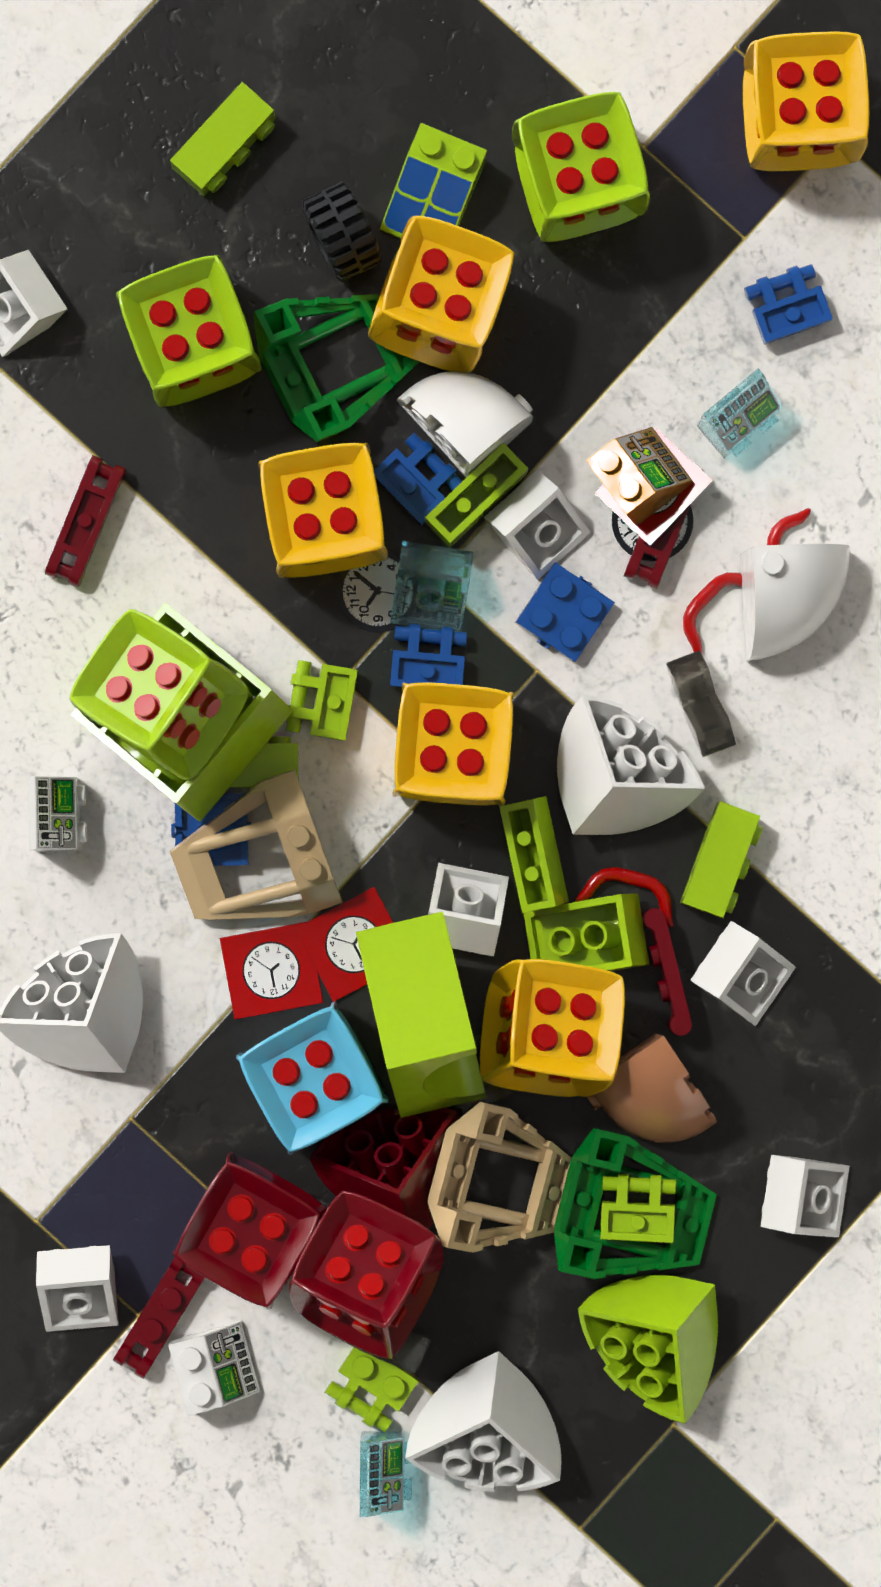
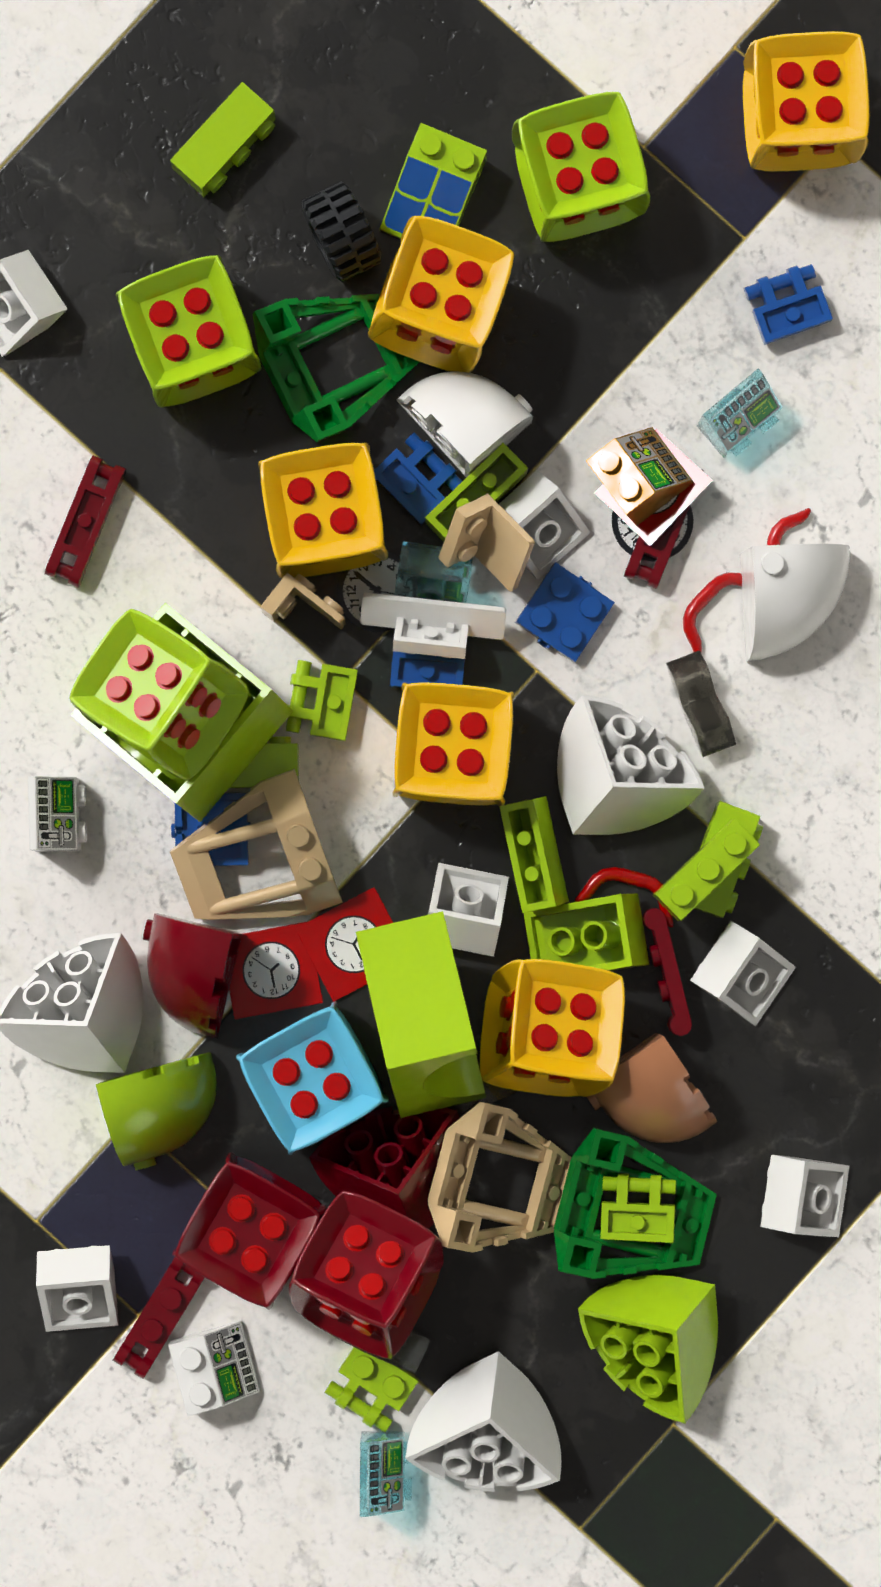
none -> lime brick [96,1052,217,1170]
none -> dark red brick [143,913,243,1039]
none -> tan bracket [260,572,346,629]
none -> white bracket [360,592,507,659]
none -> tan bracket [438,494,535,592]
none -> lime brick [653,818,760,921]

